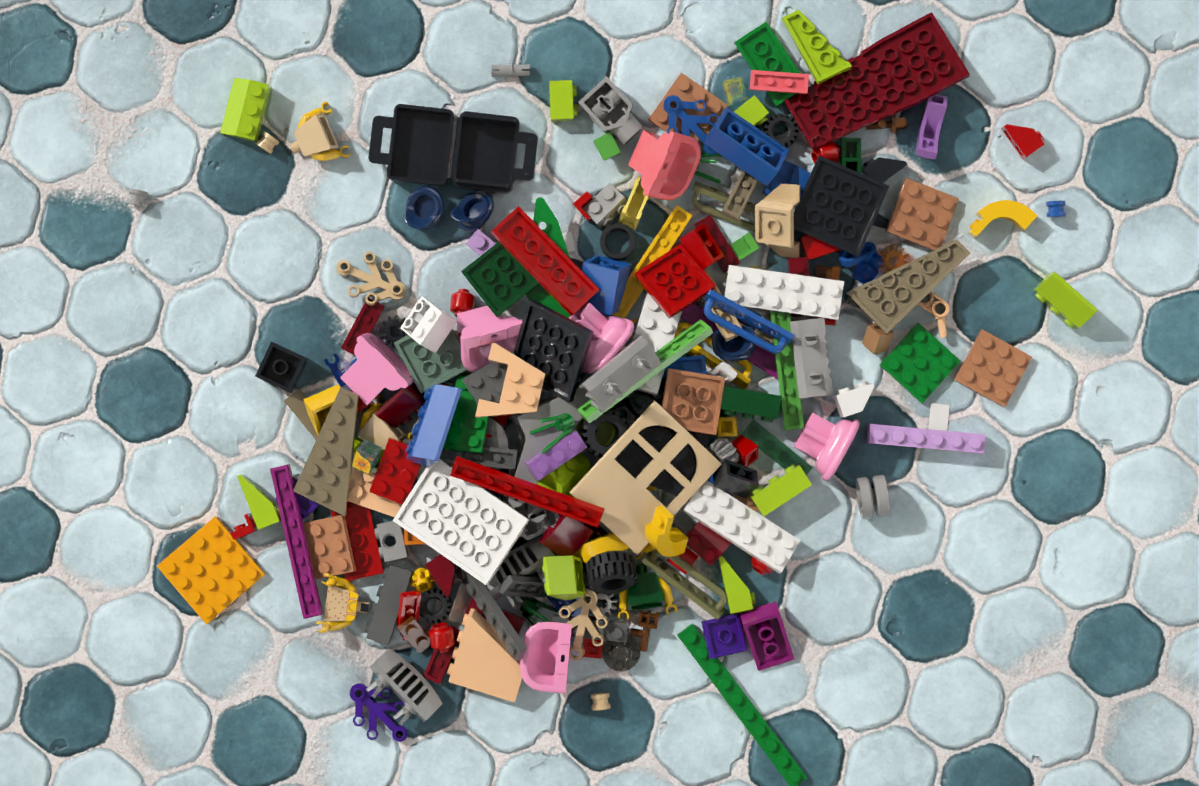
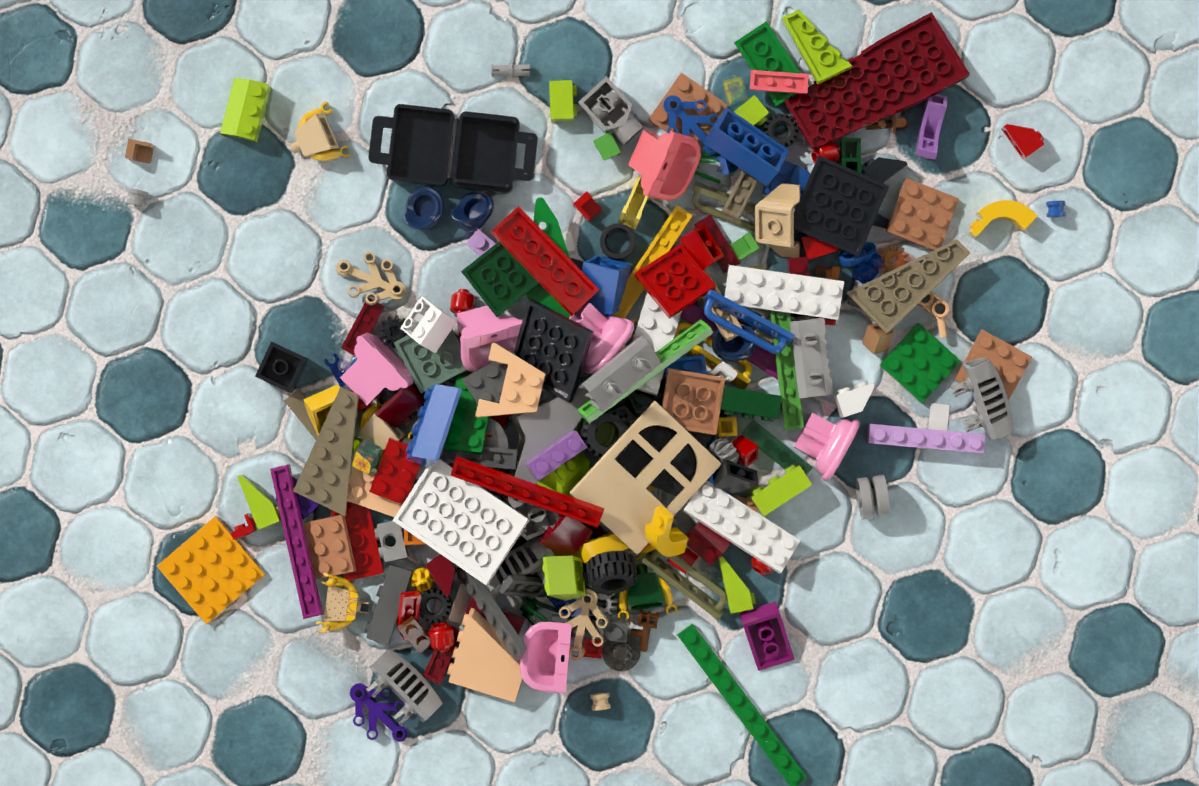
tan wheel [255,131,279,154] -> none
green plant [530,413,575,454] -> none
light grey bracket [583,183,627,230] -> none
dark purple tile [701,613,748,659] -> none
lime slope [1033,271,1098,329] -> none
none -> medium nougat panel [125,139,155,164]
none -> blue tile [715,155,738,175]
none -> light grey piece [951,357,1014,440]

